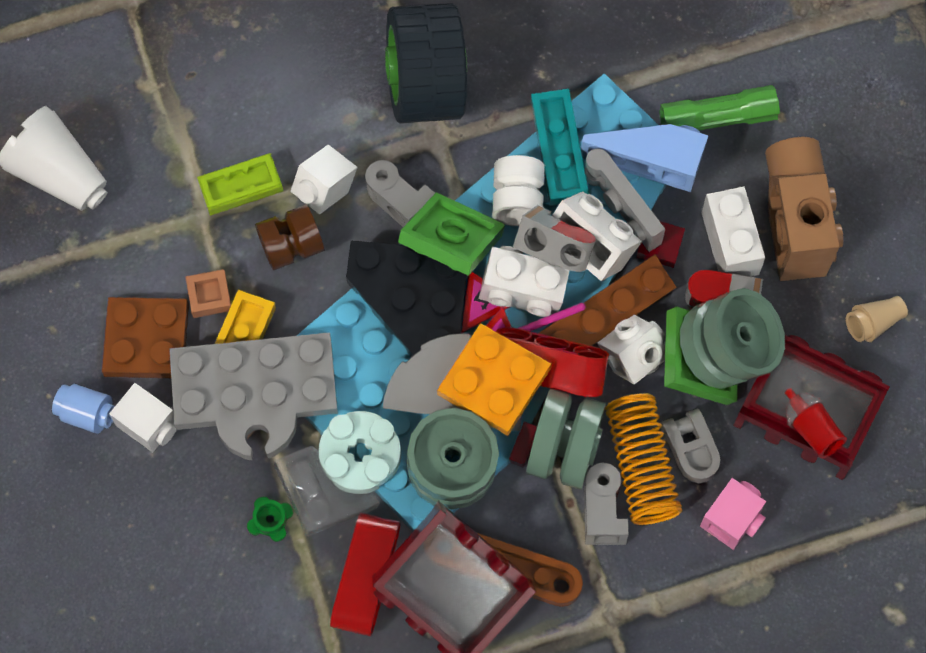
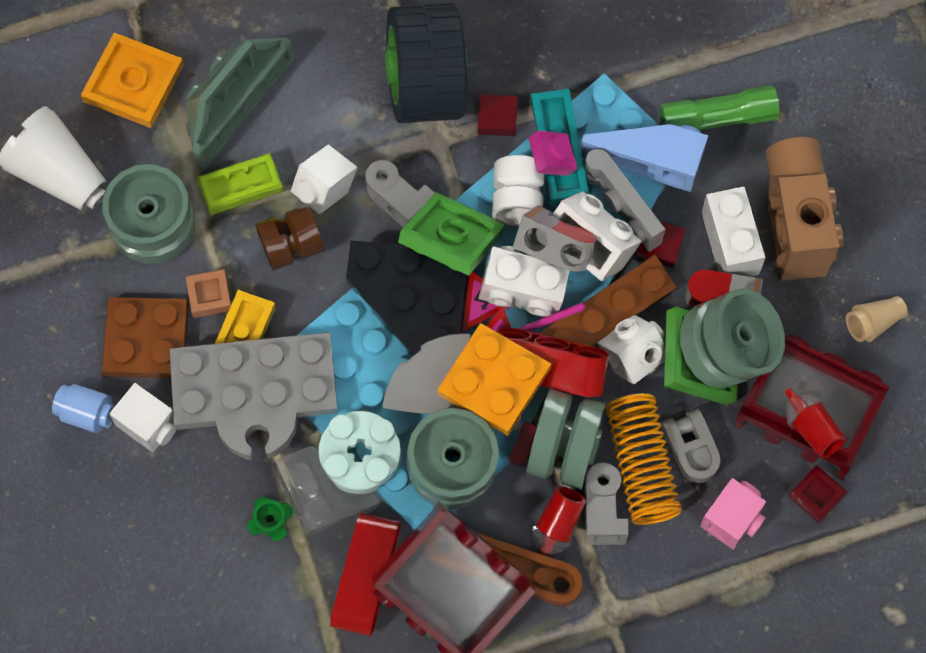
none -> light orange plate [81,32,184,129]
none -> sand green wheel [102,164,195,264]
none -> sand green wedge [186,37,295,171]
none -> dark red tile [478,94,518,137]
none -> dark pink plate [528,131,577,176]
none -> red piece [532,486,586,556]
none -> dark red tile [788,465,847,524]

